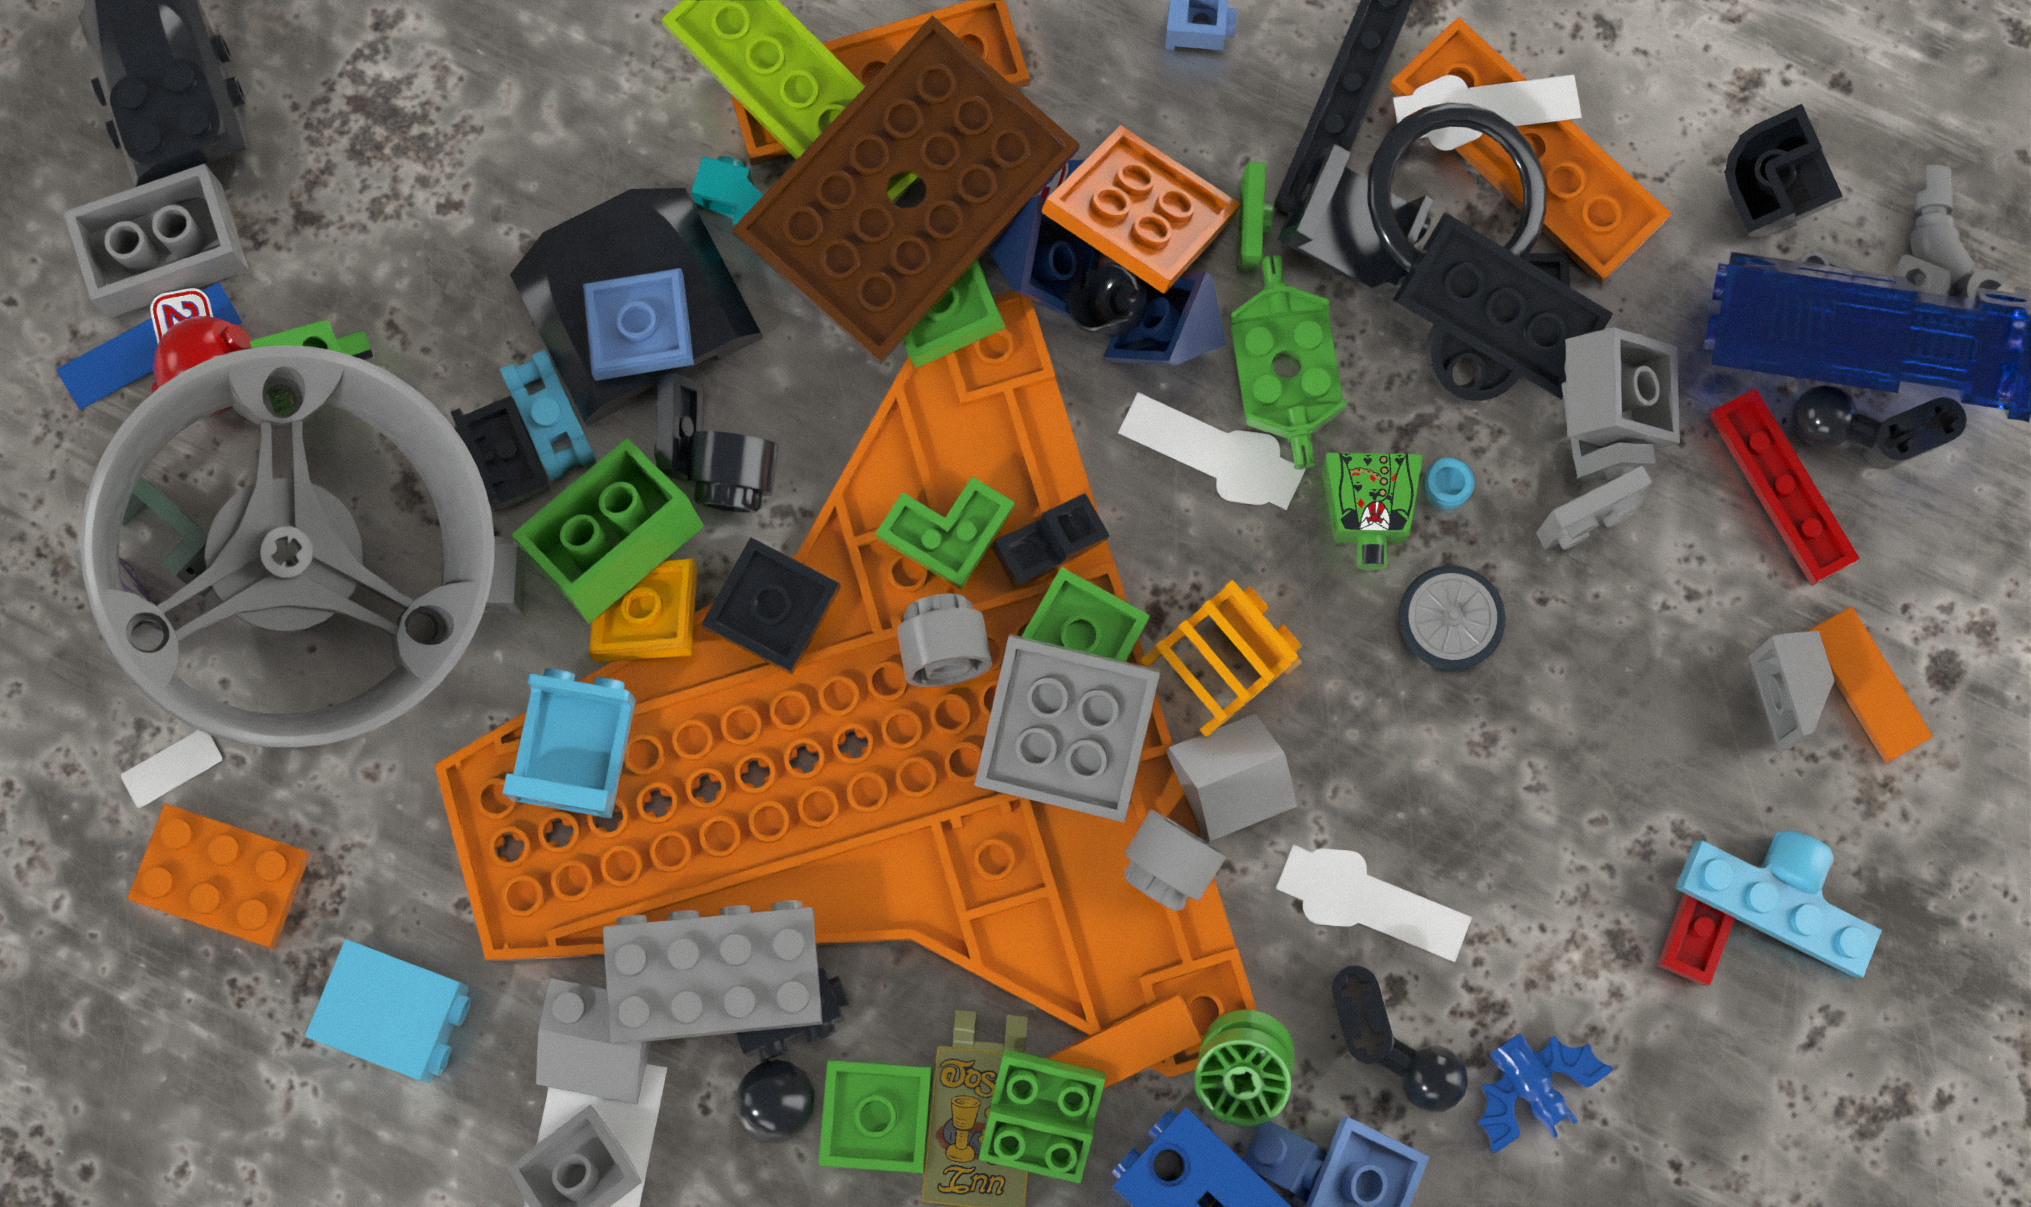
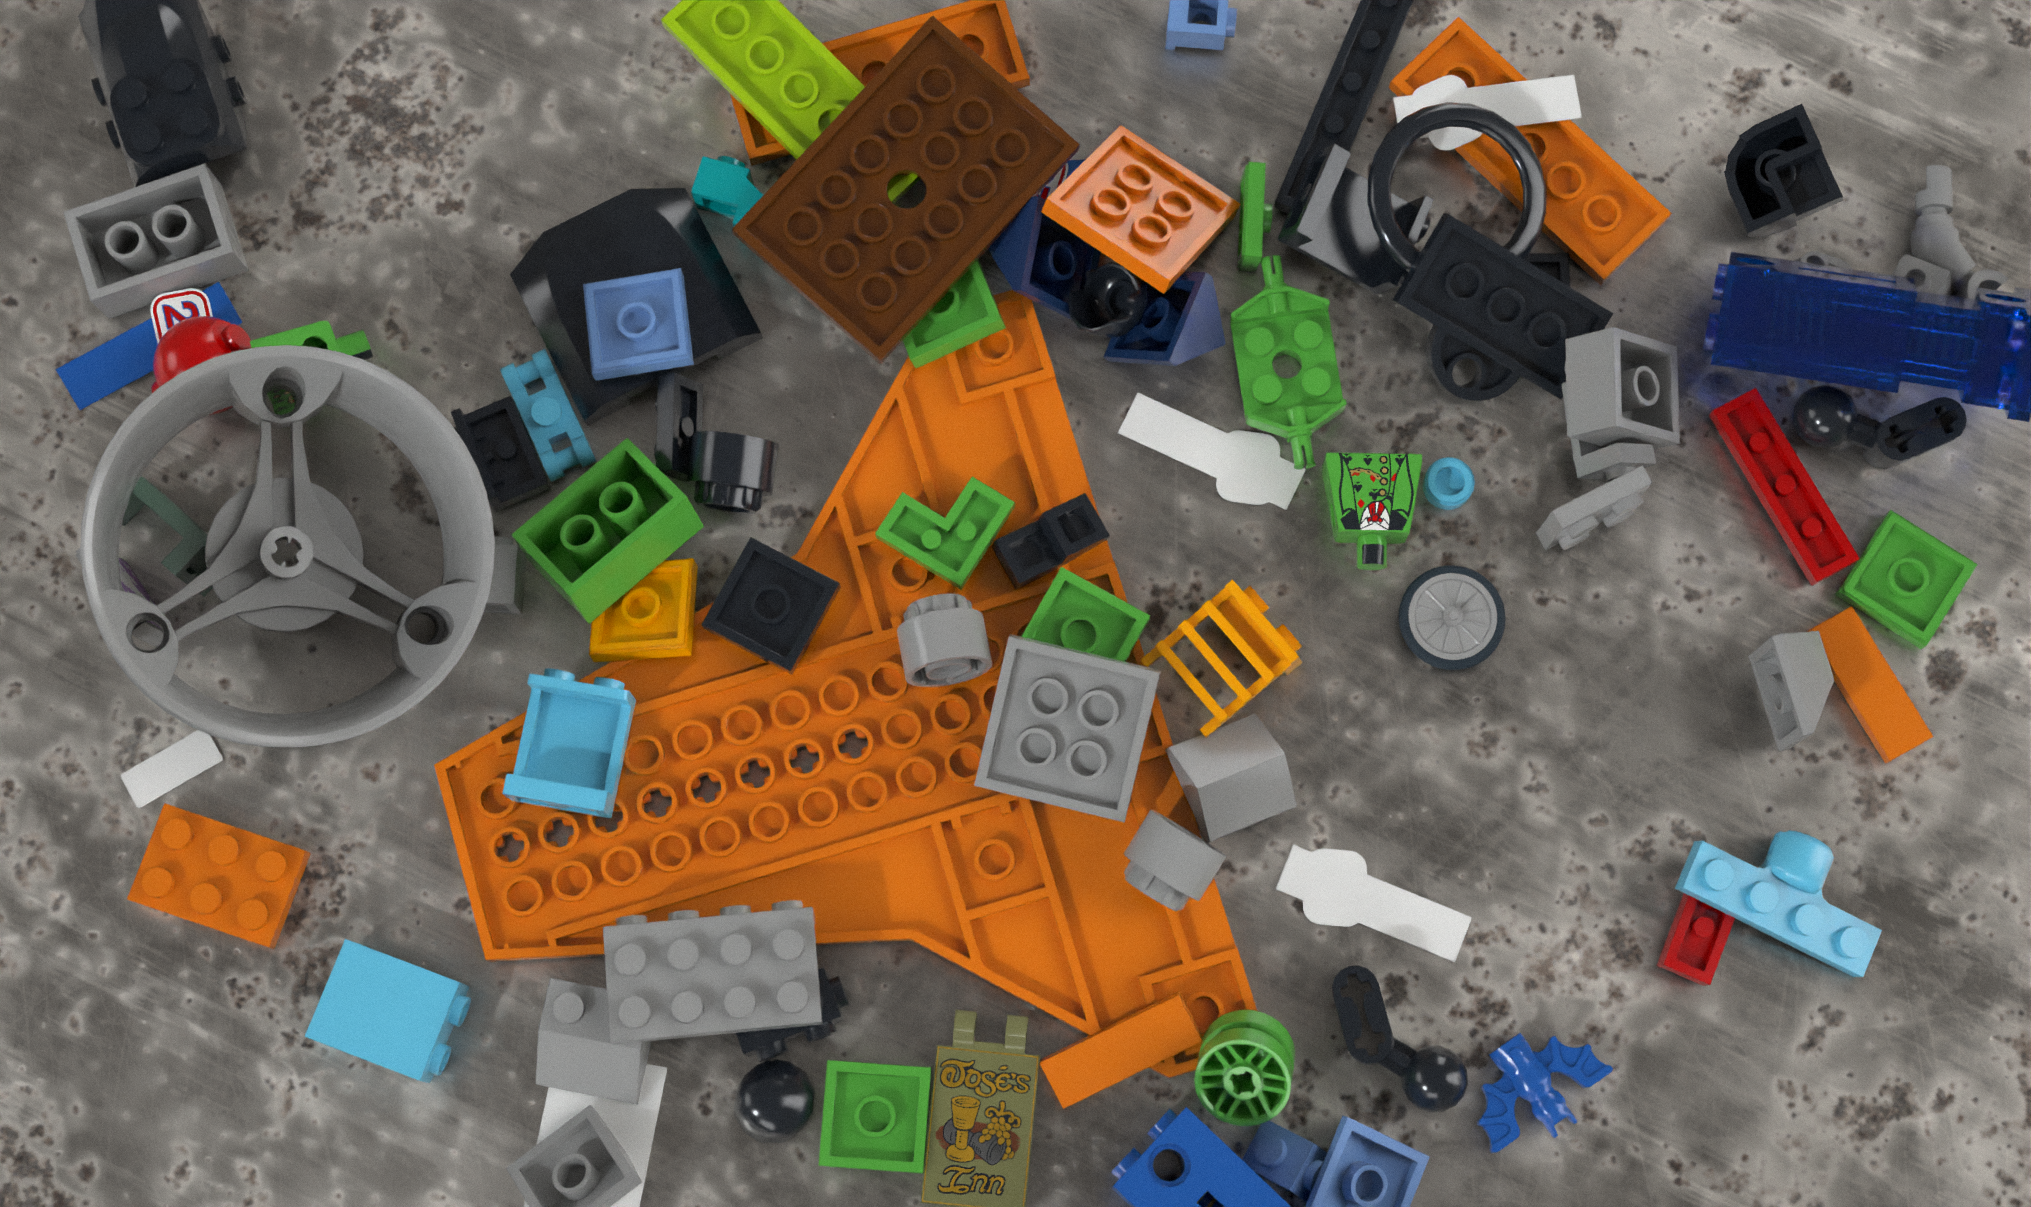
bright green slope [978,1049,1105,1184] -> none
none -> bright green tile [1834,510,1978,650]

